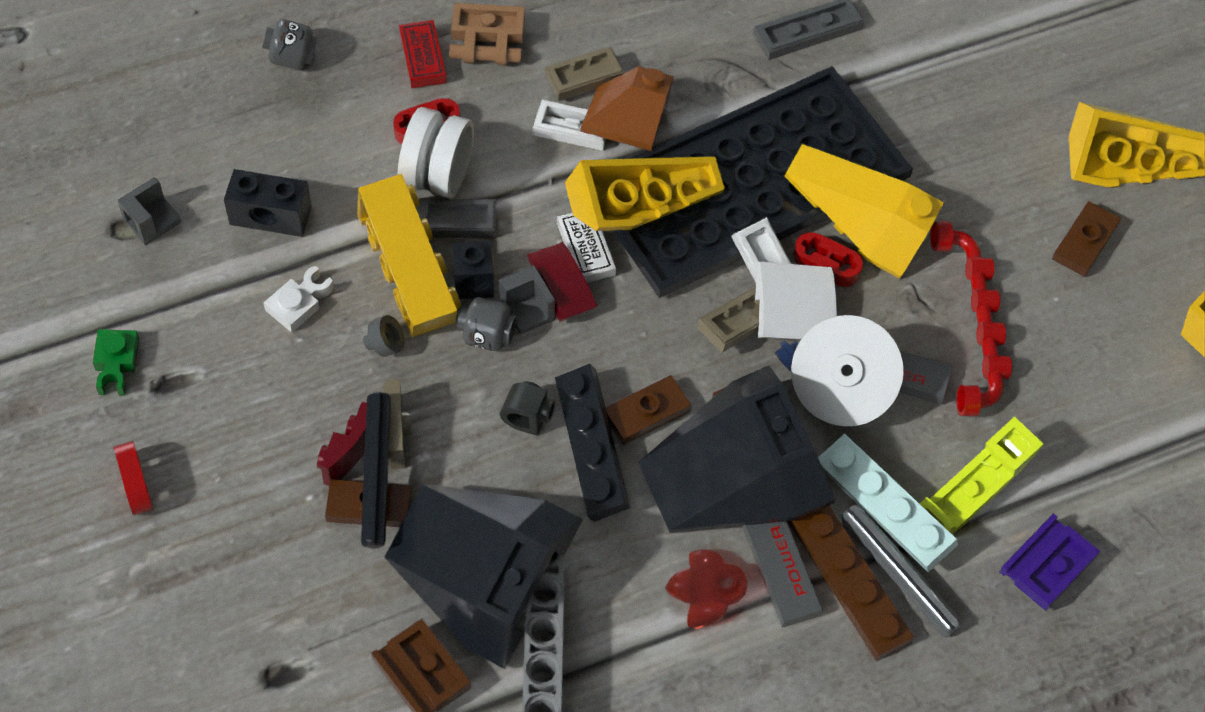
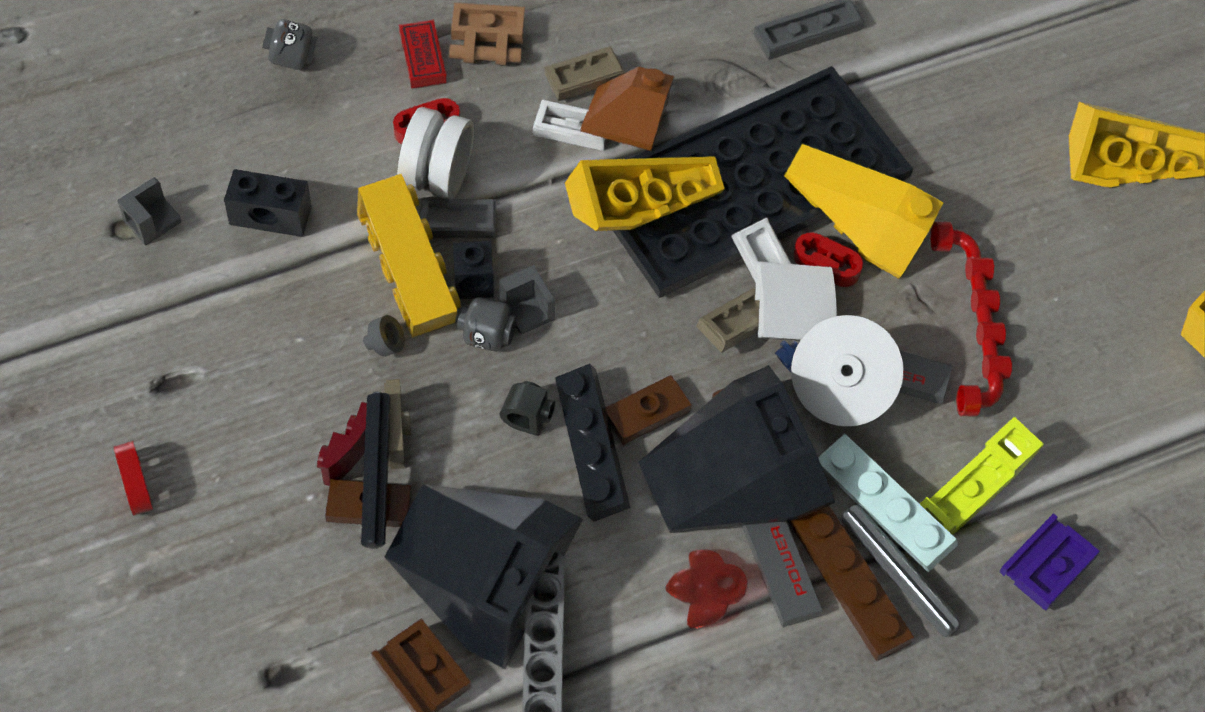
green plate [93,329,139,396] -> none
white plate [264,266,334,333] -> none
dark red slope [527,242,598,322] -> none
white tile [557,213,616,283] -> none
reddish brown plate [1052,201,1121,277] -> none

